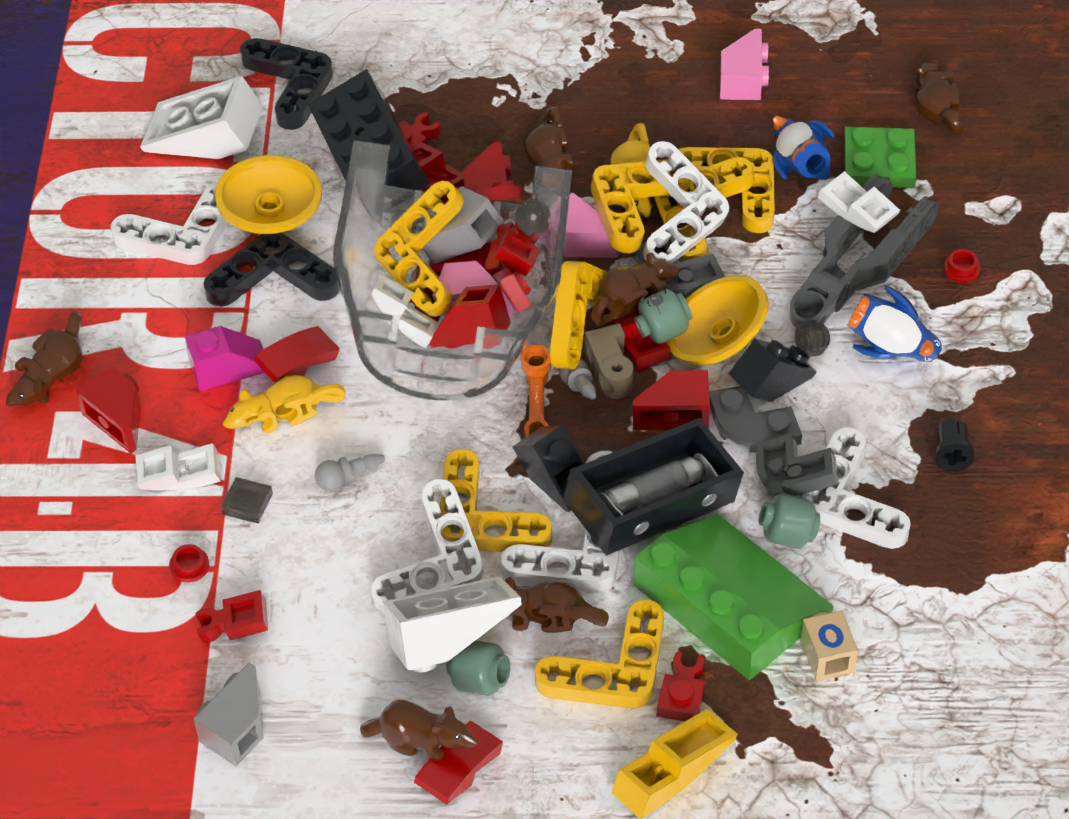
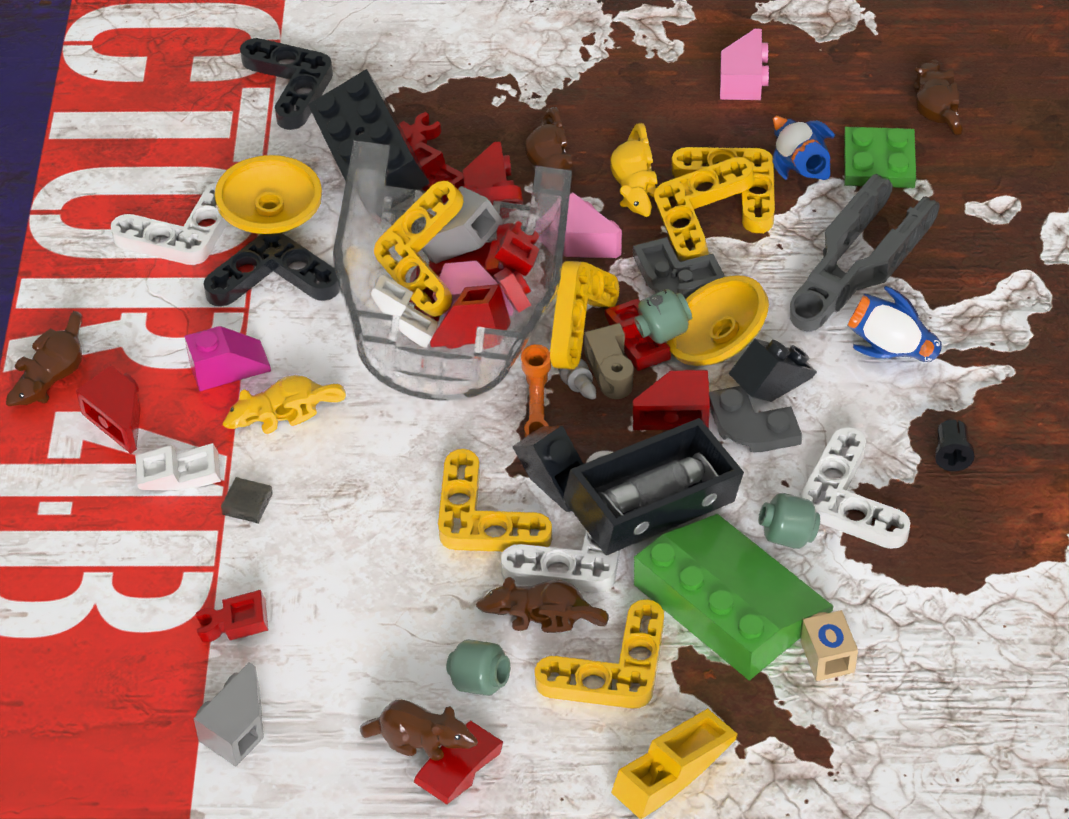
white slope [140,76,263,159] -> none
red plate [169,544,210,583] -> none
red slope [253,326,340,383] -> none
light grey bar [315,454,385,491] -> none
white beam [371,479,483,613] -> none
white slope [383,576,522,672] -> none
clear smoke plate [515,198,551,235] -> none
yellow beam [591,159,691,254] -> none
reddish brown animal [591,252,681,327] -> none
white beam [643,141,729,263] -> none
red plate [656,651,705,722] -> none
dark grey plate [756,433,838,496] -> none
clear smoke plate [795,320,830,357] -> none
white slope [817,171,900,233] -> none
red plate [944,249,981,283] -> none

